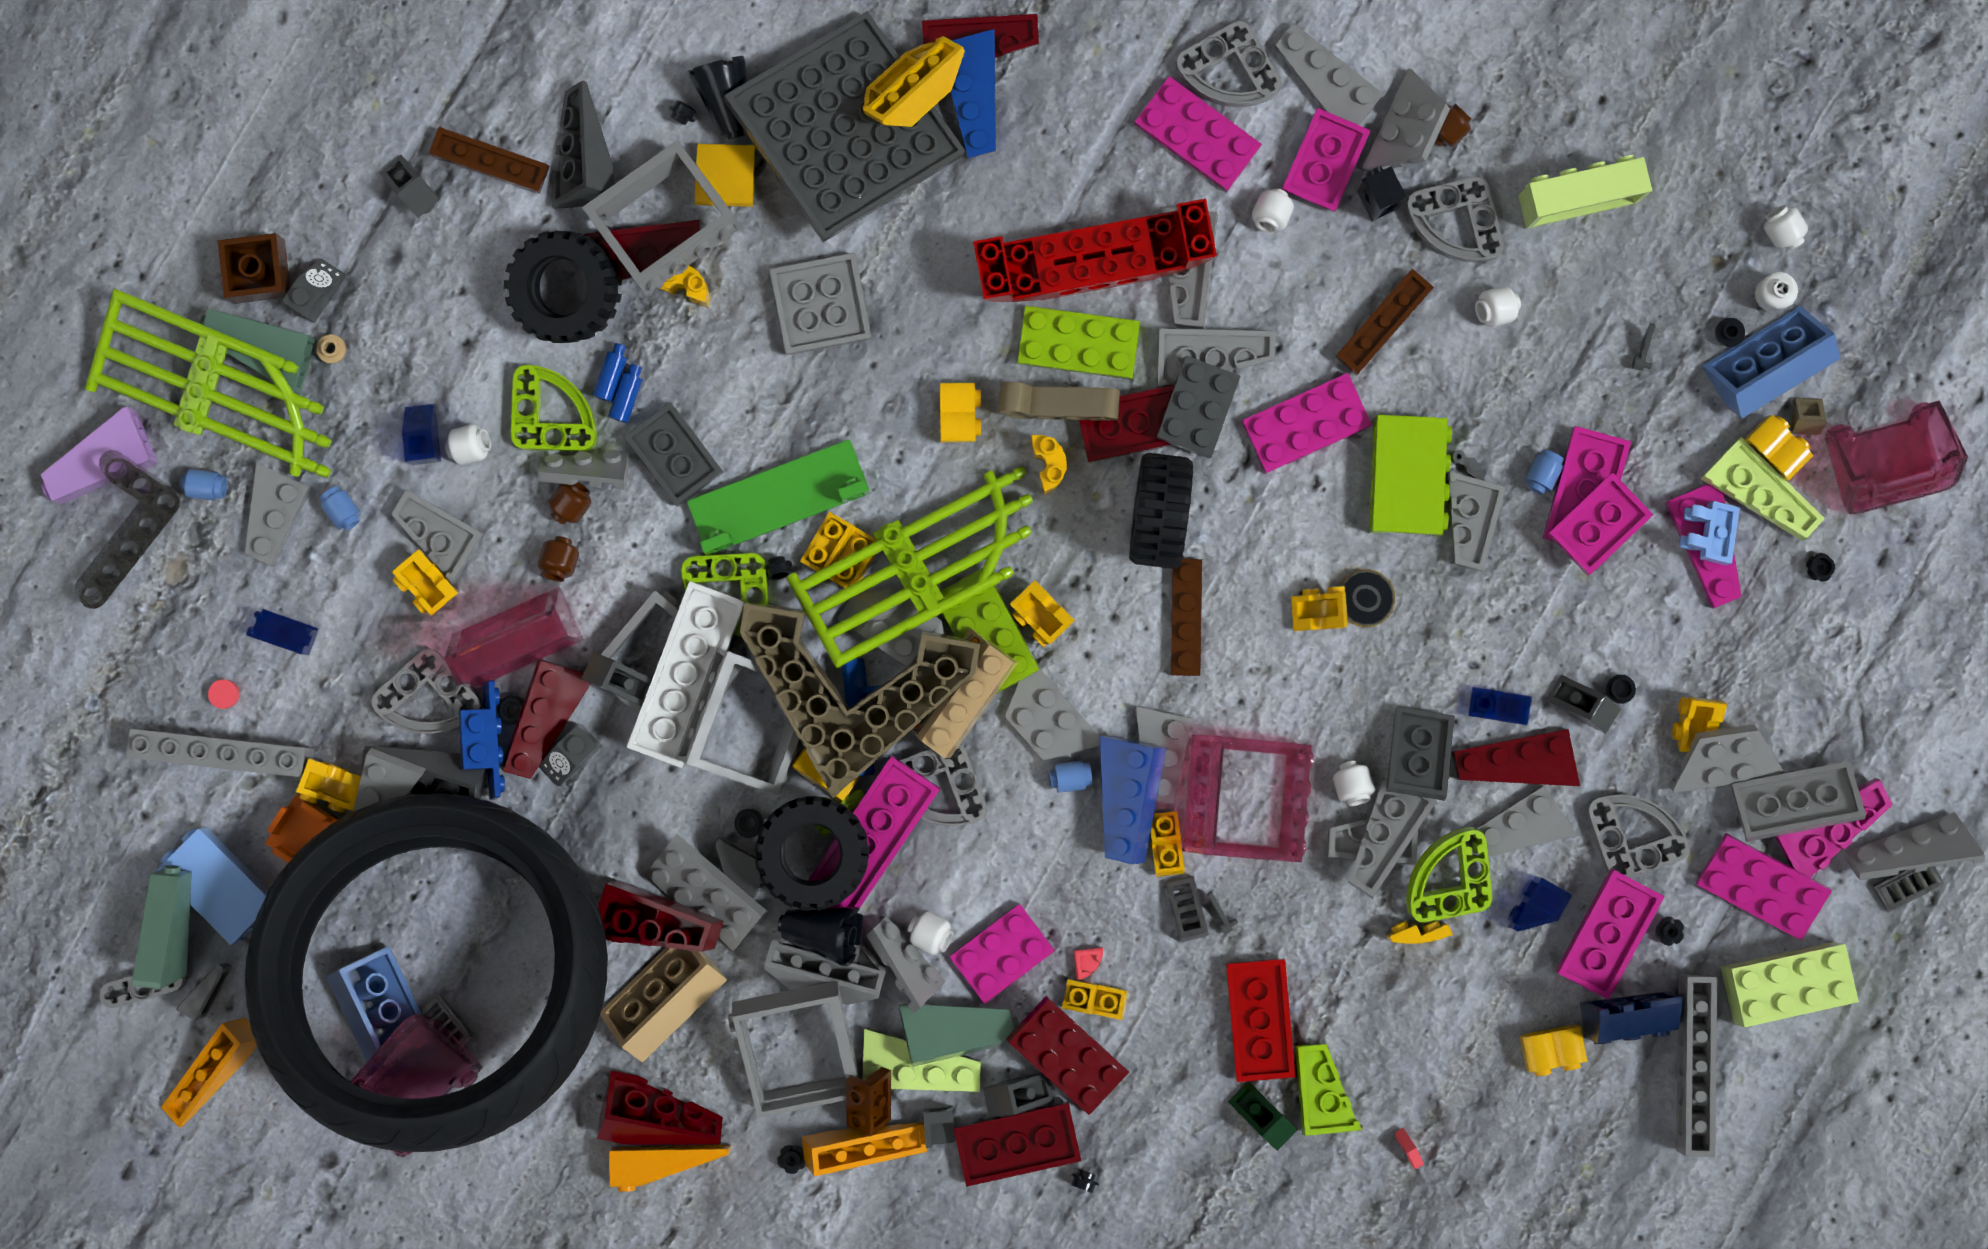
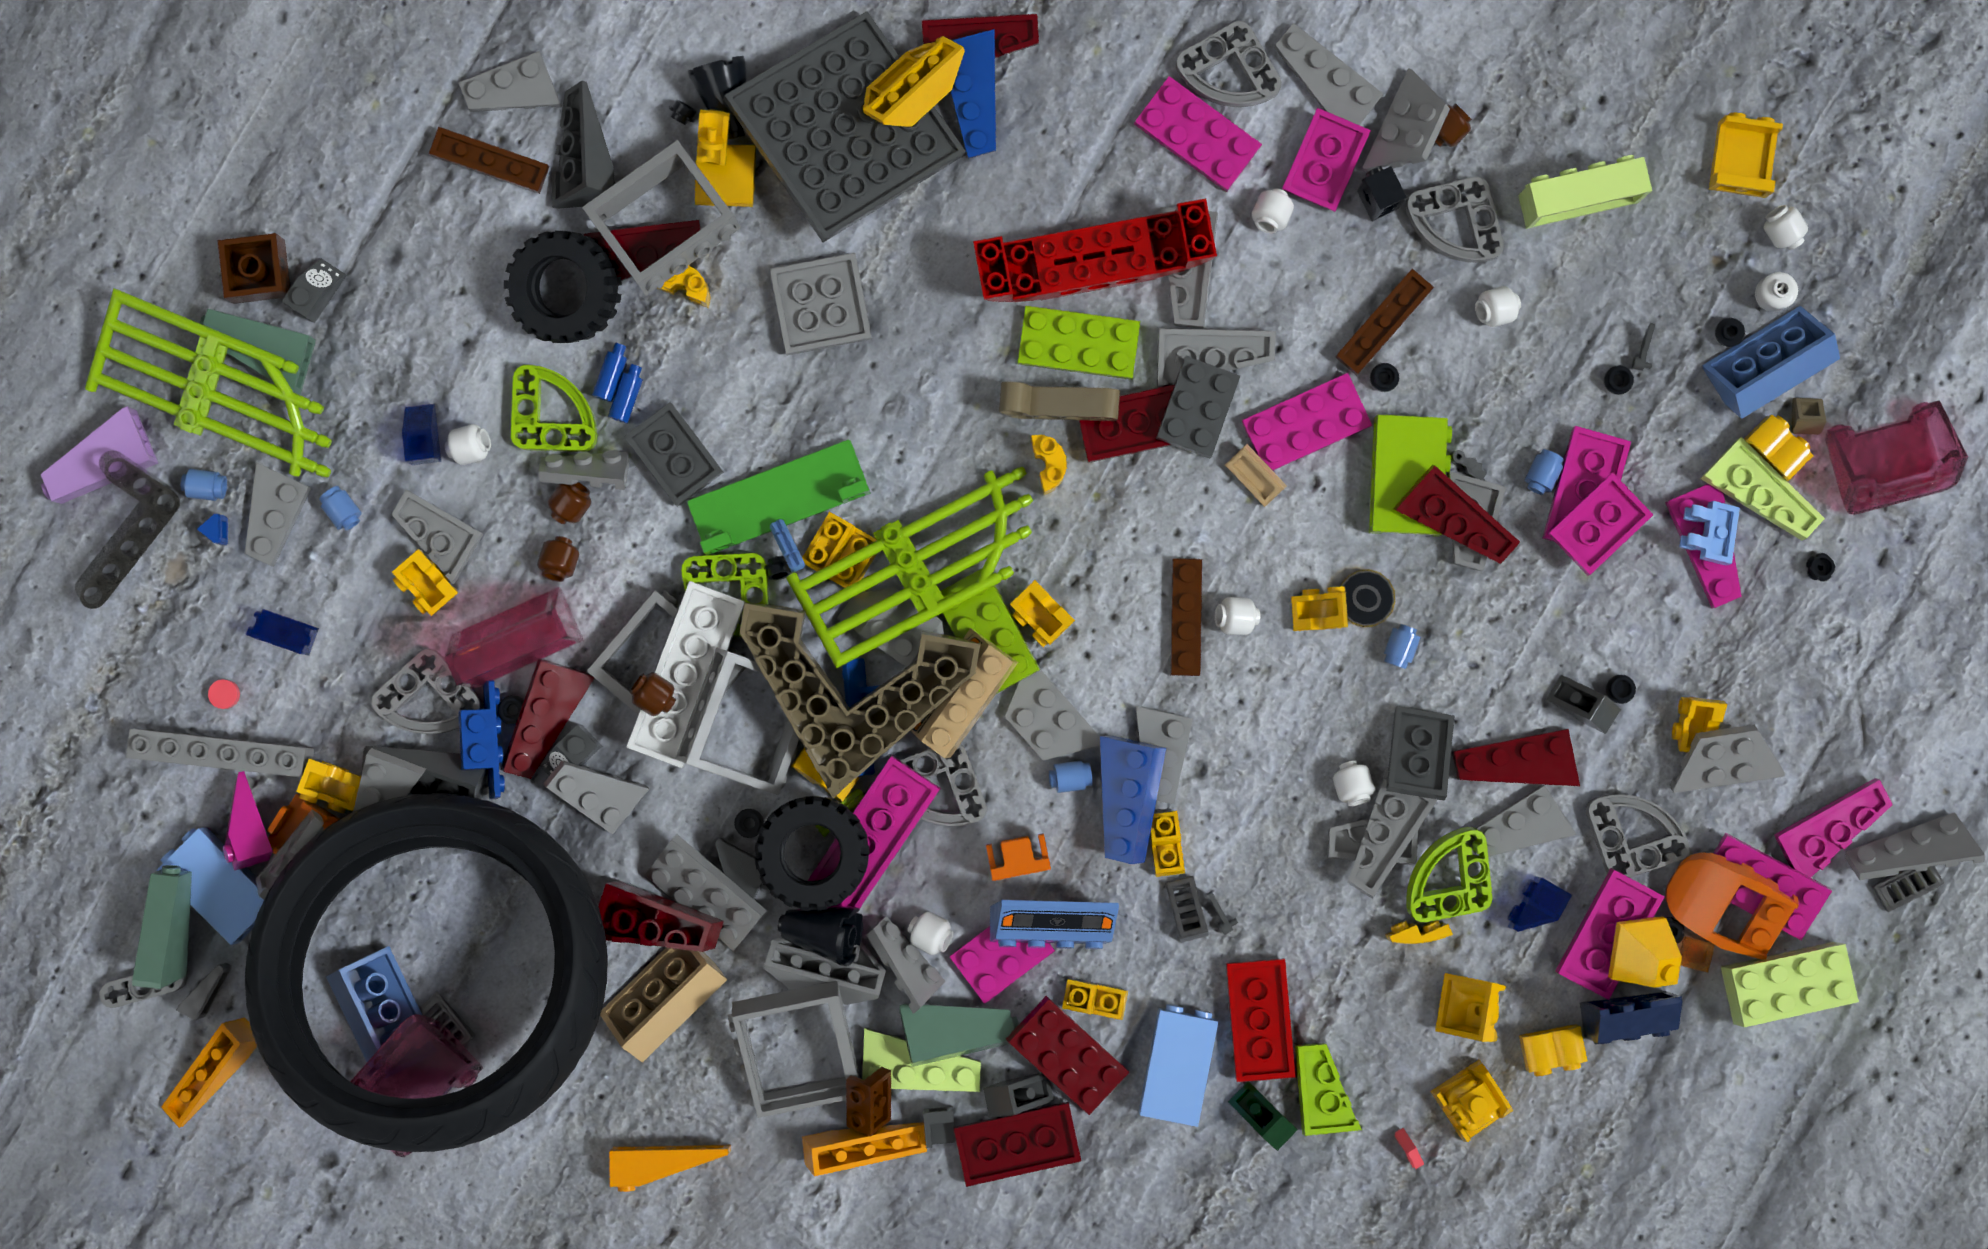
tan plate [316,334,347,364] -> none
dark grey slope [380,155,440,218] -> none
dark grey slope [581,652,652,707] -> none
dark red wedge [597,1070,723,1145] -> none
black plate [777,1145,805,1174] -> none
yellow brick [940,383,981,443] -> none
black plate [1071,1169,1099,1193] -> none
coral tile [1073,947,1103,980] -> none
black tyre [1129,453,1193,569] -> none
clear pink windscreen [1182,735,1314,863] -> none
clear blue slope [1468,687,1532,726] -> none
light grey brick [1676,974,1717,1157] -> none
light grey plate [1731,761,1866,842] -> none
none -> blue slope [197,514,228,546]
none -> dark pink slope [223,771,273,870]
none -> light grey wing [256,809,324,899]
none -> light grey wing [459,51,562,112]
none -> light grey wing [543,761,649,835]
none -> reddish brown head [630,672,676,716]
none -> yellow hips [696,109,730,166]
none -> medium blue axle [770,519,805,572]
none -> orange panel [986,833,1051,881]
none -> medium blue slope [990,900,1119,949]
none -> light blue brick [1138,1004,1218,1127]
none -> white head [1215,597,1260,635]
none -> tan tile [1225,444,1287,507]
none -> black plate [1370,363,1399,392]
none -> medium blue brick [1384,624,1421,669]
none -> dark red wing [1393,464,1520,564]
none -> yellow brick [1430,1060,1513,1142]
none -> yellow brick [1435,973,1506,1042]
none -> black plate [1604,365,1634,395]
none -> yellow slope [1608,916,1682,988]
none -> orange slope [1665,852,1799,960]
none -> clear orange plate [1680,936,1715,973]
none -> yellow panel [1709,112,1783,198]

